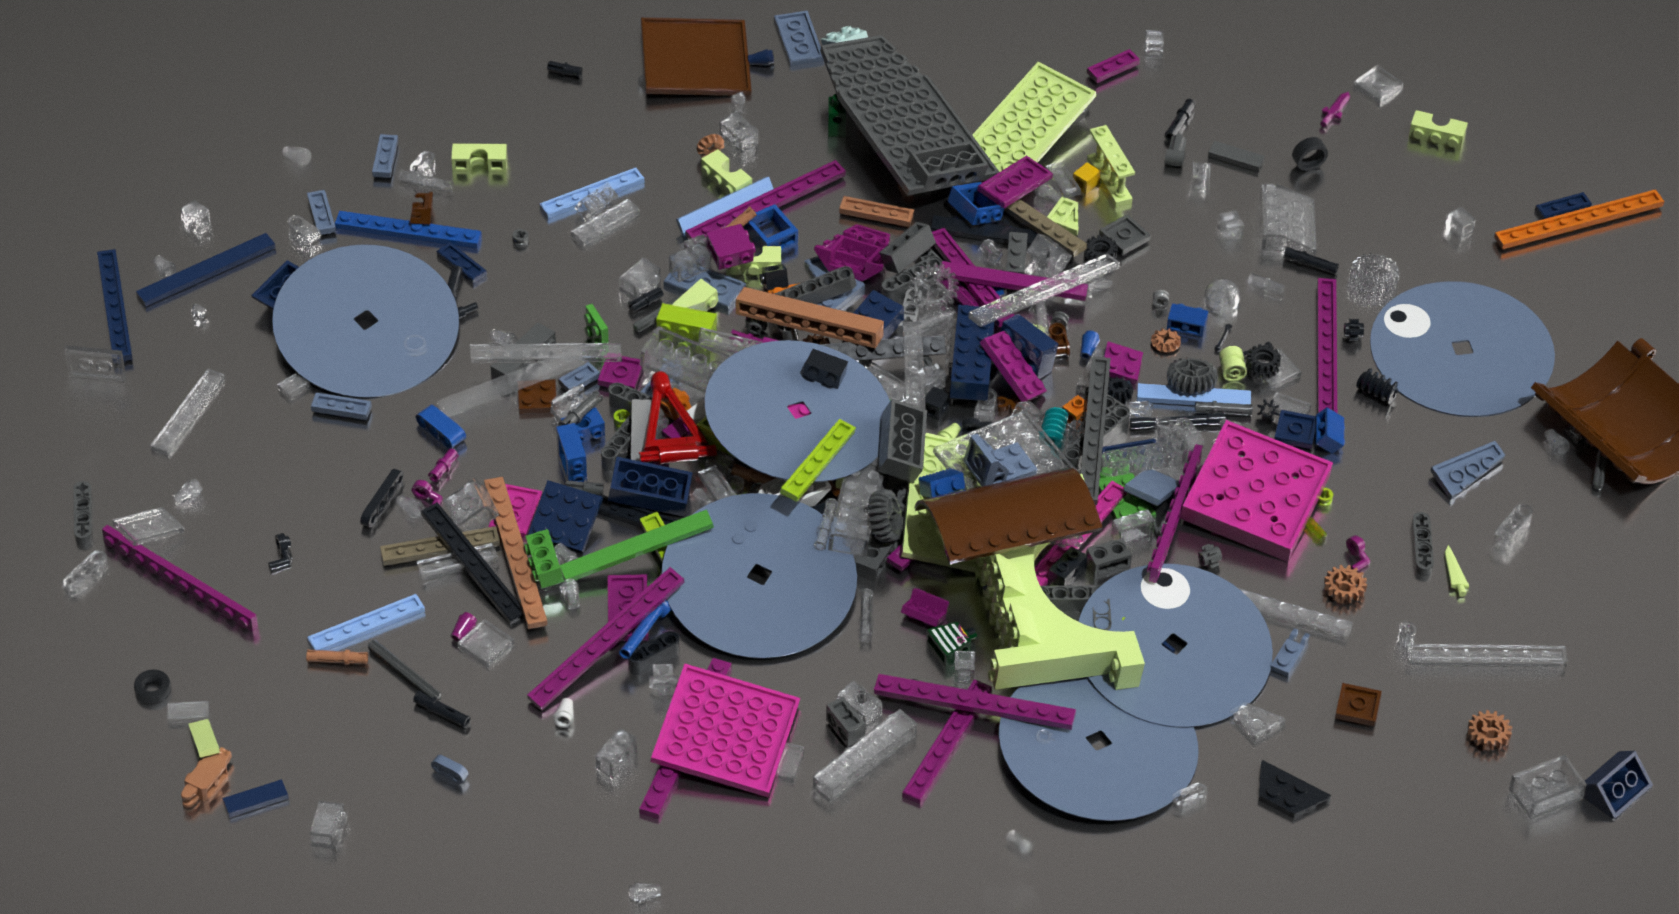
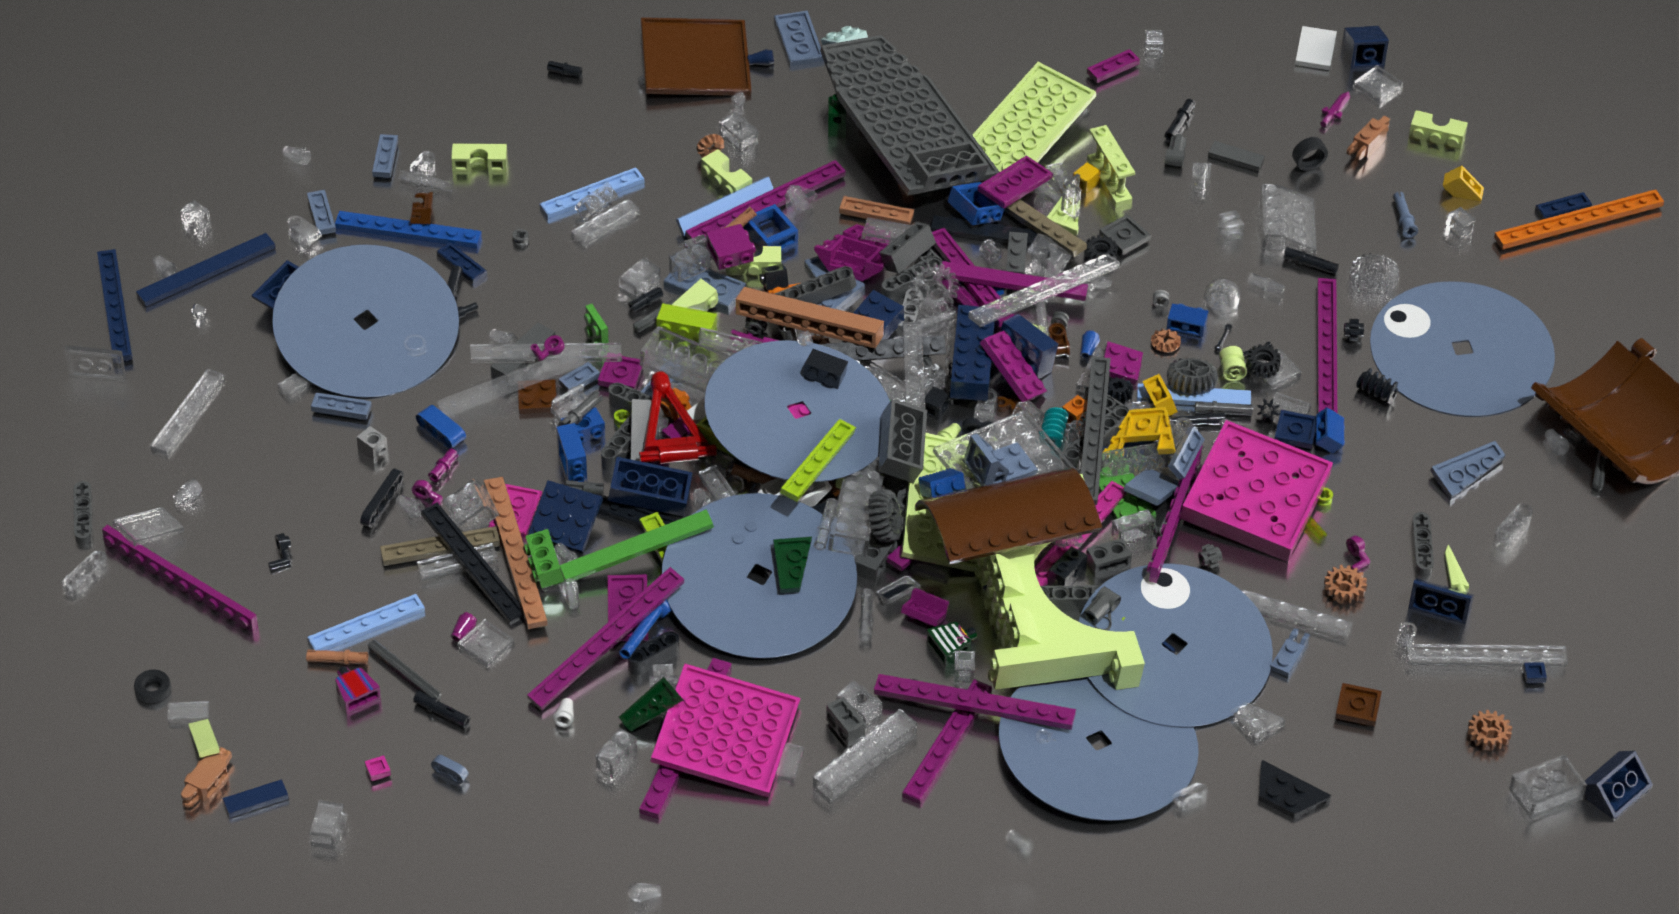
none -> magenta torso [335,666,381,714]
none -> light grey brick [357,426,388,461]
none -> dark pink plate [364,755,391,781]
none -> magenta plate [531,335,565,361]
none -> dark green wing [619,677,684,731]
none -> dark green wing [773,536,812,593]
none -> clear brick [785,185,818,220]
none -> clear hinge [797,330,813,346]
none -> clear tile [861,217,912,244]
none -> clear slope [876,576,921,605]
none -> clear panel [1061,173,1082,219]
none -> dark grey piece [1084,586,1121,624]
none -> yellow wing [1103,407,1176,458]
none -> yellow slope [1142,374,1178,416]
none -> sand blue plate [1168,426,1205,480]
none -> white tile [1295,26,1337,70]
none -> dark blue slope [1342,26,1389,69]
none -> nougat hinge [1346,116,1390,160]
none -> sand blue pin [1393,192,1418,238]
none -> dark blue slope [1408,579,1474,624]
none -> yellow slope [1443,165,1484,201]
none -> dark blue plate [1523,662,1547,683]

